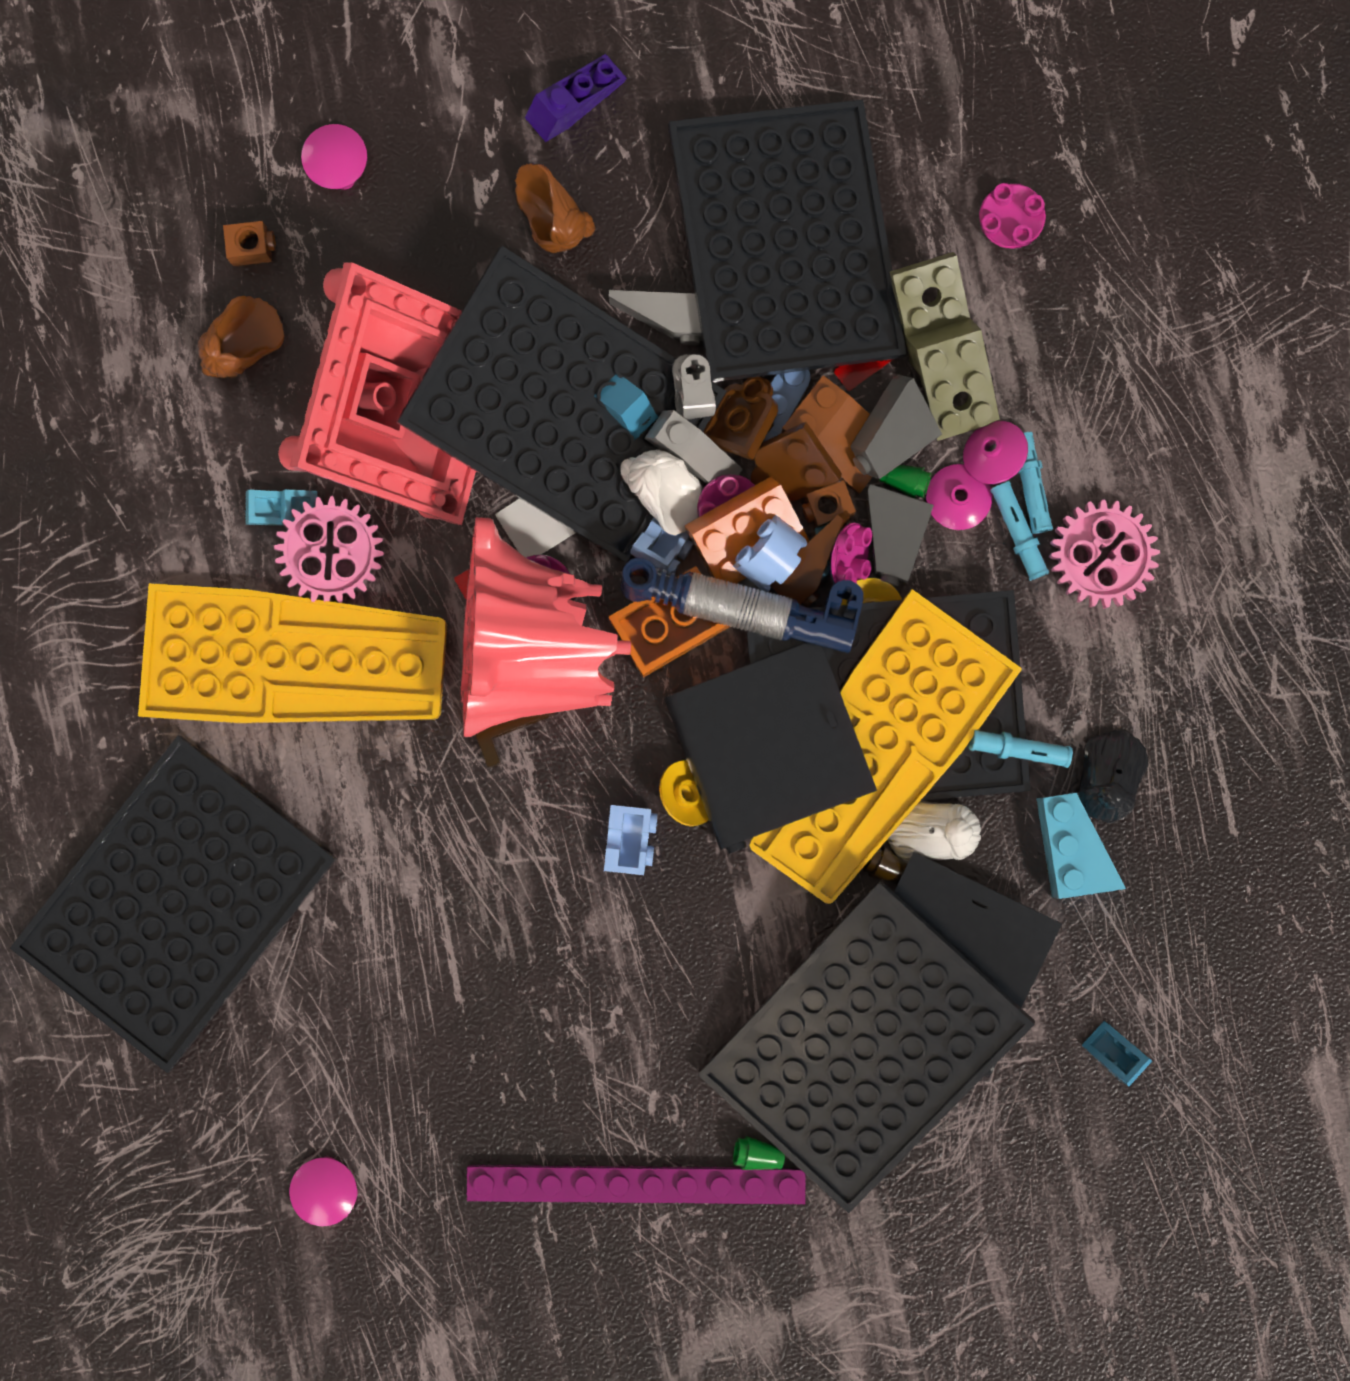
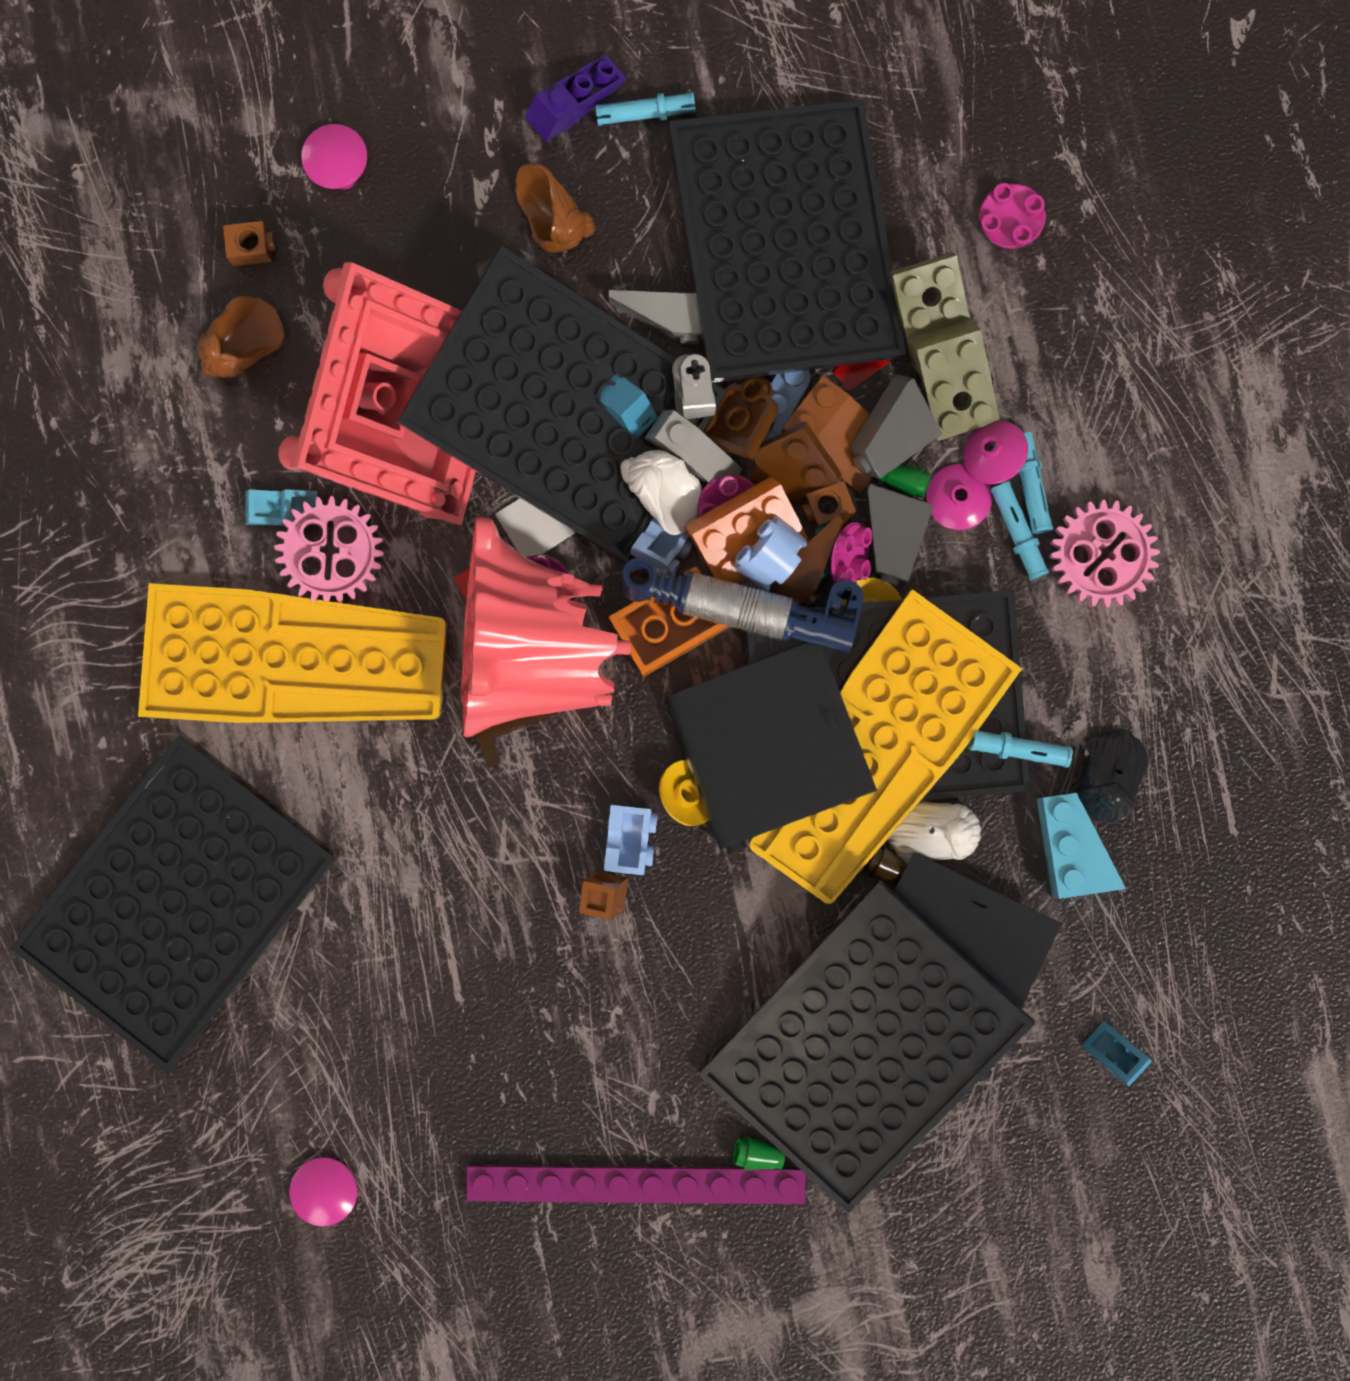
none -> dark orange brick [579,871,628,920]
none -> medium azure pin [596,92,696,126]

